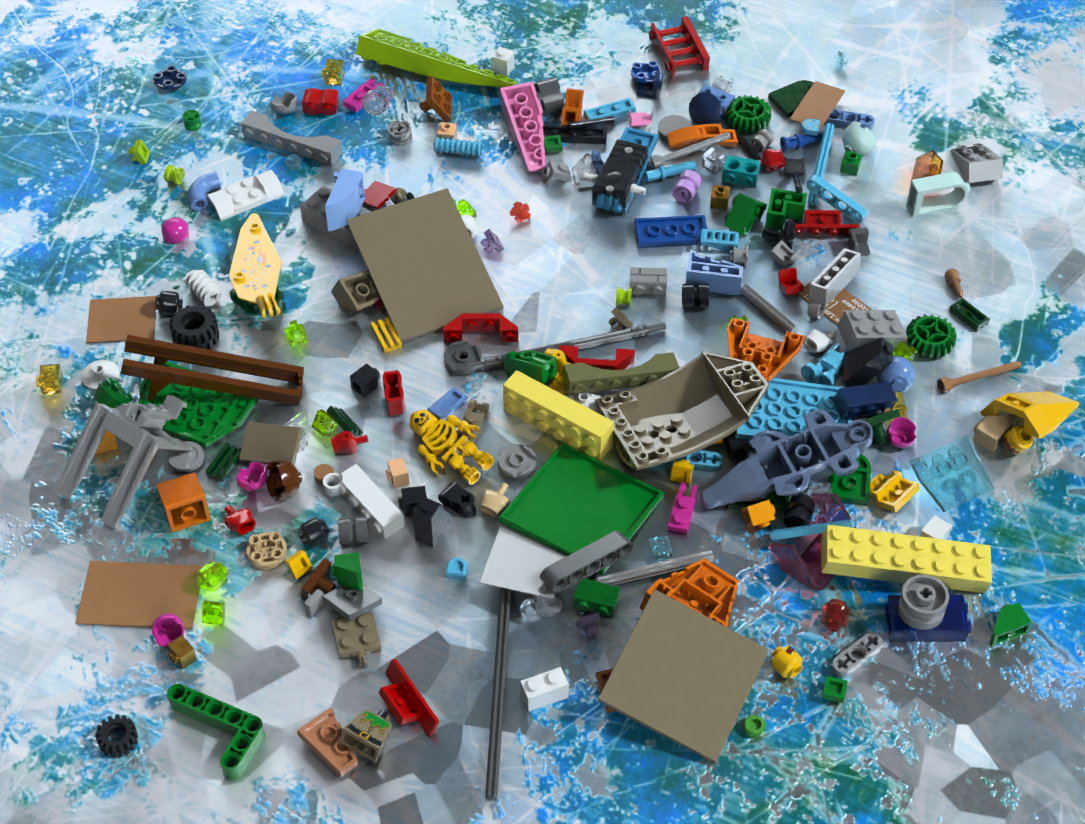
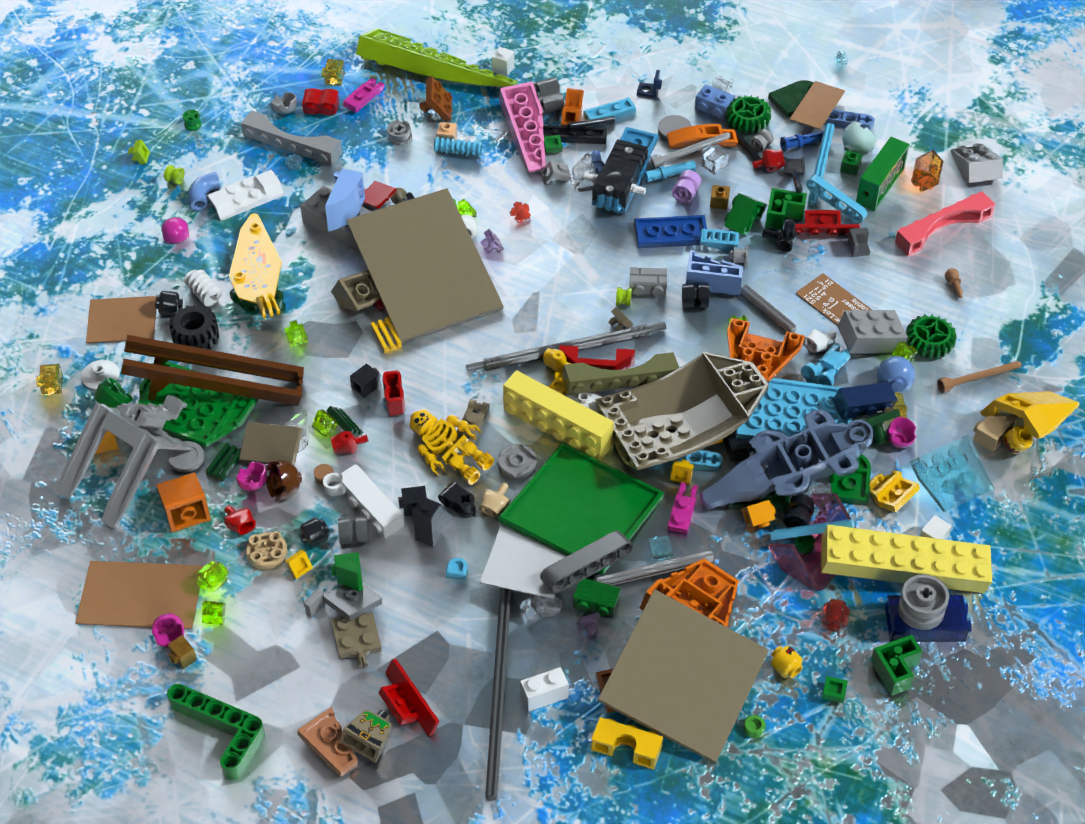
black tyre [95,714,138,758] -> none
dark blue dish [153,66,187,90] -> none
reddish brown tile [301,558,336,601] -> none
clear hair [362,85,392,115] -> none
light nougat plate [385,457,409,488] -> none
medium blue tile [427,387,468,421] -> none
red slope [443,313,518,343] -> none
dark grey plate [444,341,482,376] -> none
green piece [504,350,557,384] -> none
bright pink piece [628,107,652,132] -> none
blue dish [630,61,663,84] -> none
red fence [648,16,710,77] -> none
dark blue dish [688,92,721,125] -> none
teal brick [722,155,761,188] -> none
light grey bracket [769,240,801,268] -> none
red bracket [778,267,804,295] -> none
medium azure tile [802,119,820,136] -> none
light grey hinge [807,248,861,319] -> none
light grey beam [832,632,882,678] -> none
black slope [842,337,894,387] -> none
light aqua window [906,172,970,217] -> none
dark green tile [949,298,990,332] -> none
green slope [989,602,1032,647] -> none
none -> yellow arch [591,717,663,769]
none -> green tile [795,535,816,553]
none -> green brick [856,136,910,211]
none -> green brick [871,634,923,696]
none -> coral arch [895,191,995,256]

